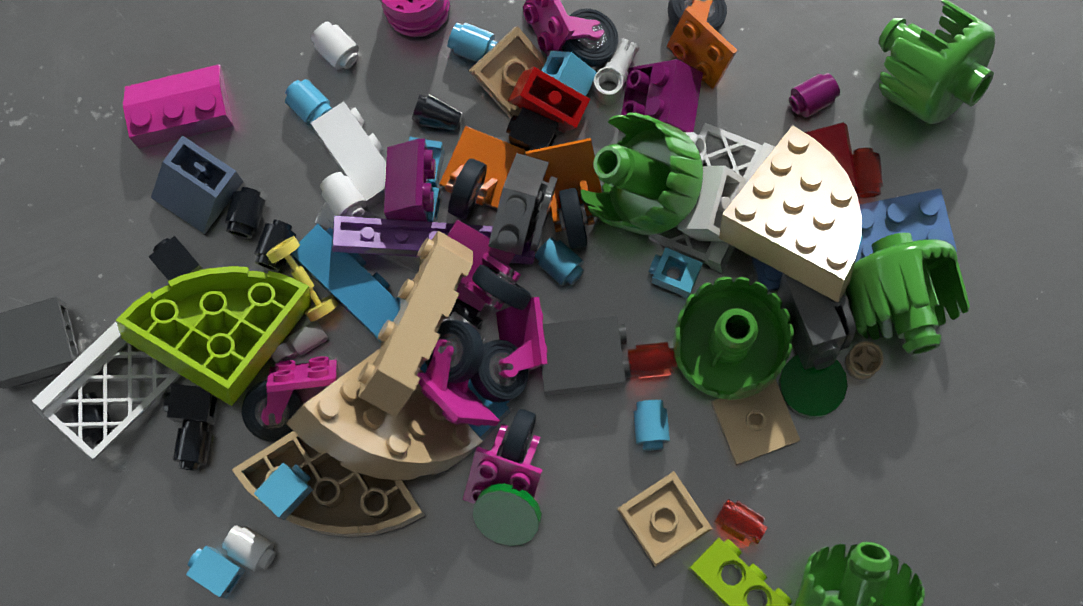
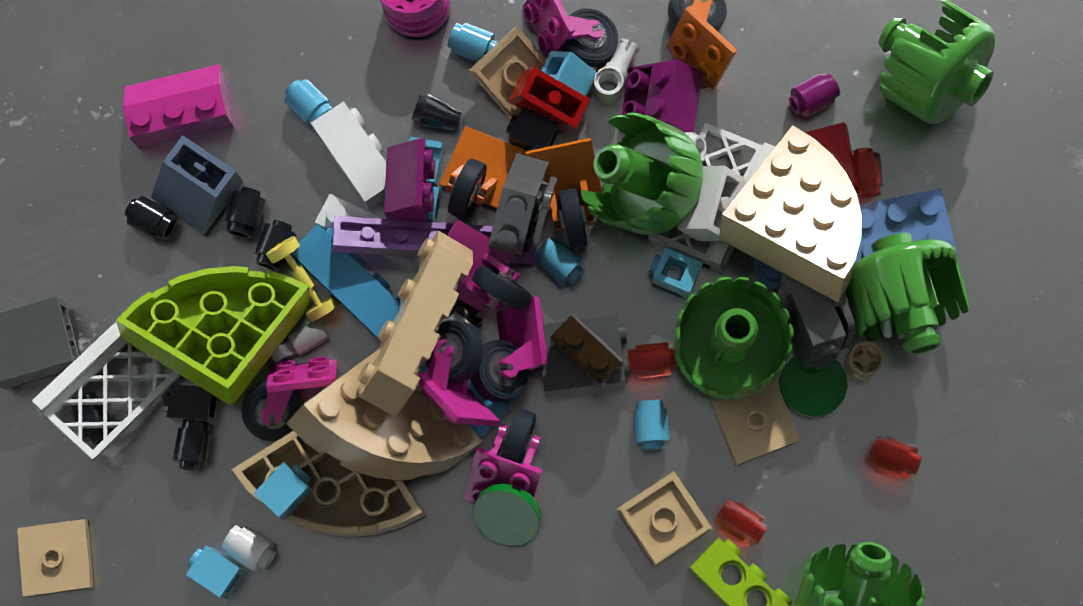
black brick [148,235,203,281] -> none
white brick [311,22,359,70] -> none
white brick [320,172,367,217] -> none
none -> tan plate [17,519,94,597]
none -> black brick [125,196,177,241]
none -> dark brown brick [549,313,624,391]
none -> clear red brick [868,436,922,479]

